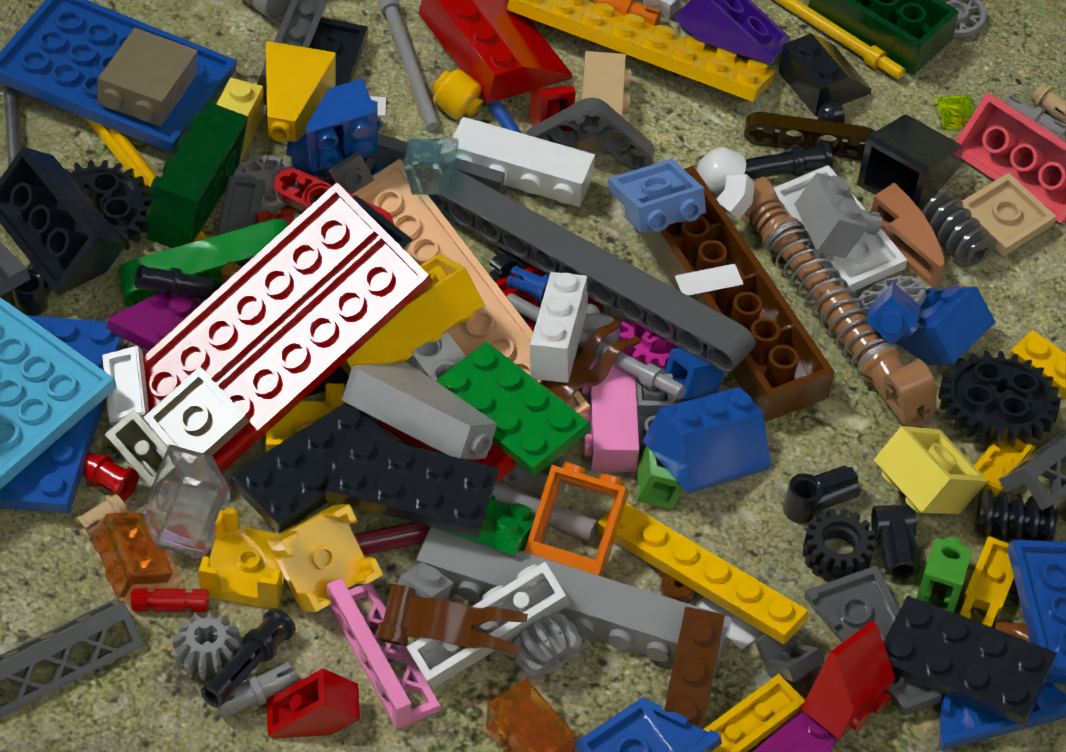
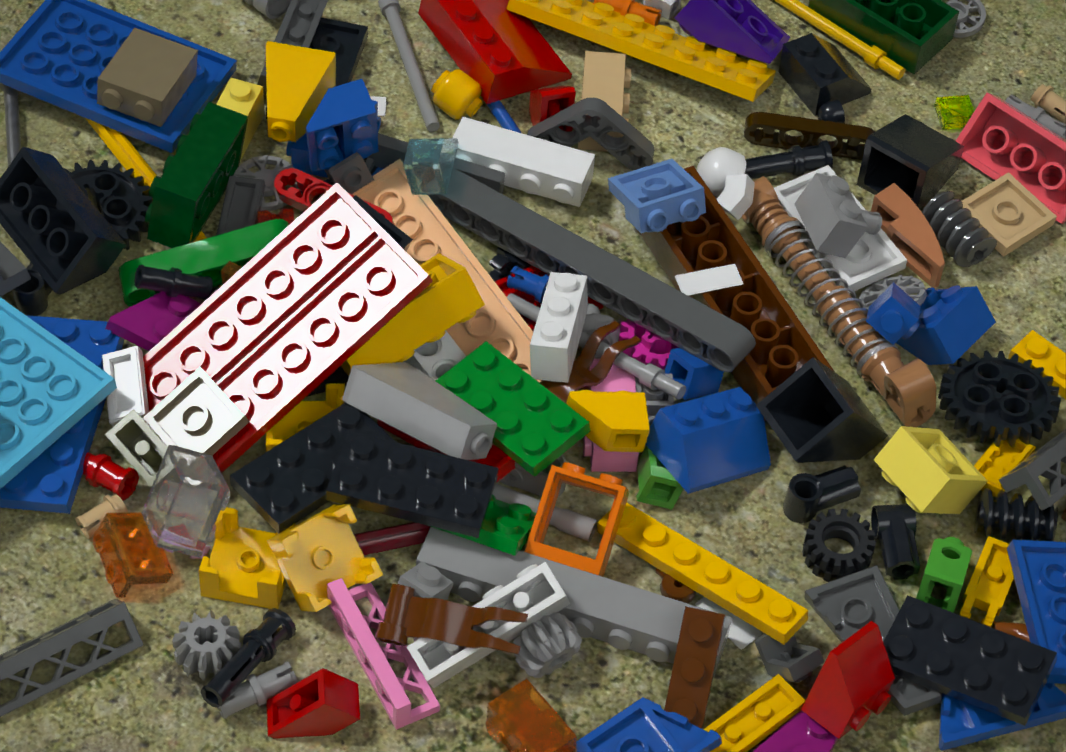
red axle [130,588,209,612] -> none
none -> yellow slope [566,390,650,452]
none -> black slope [756,357,888,463]

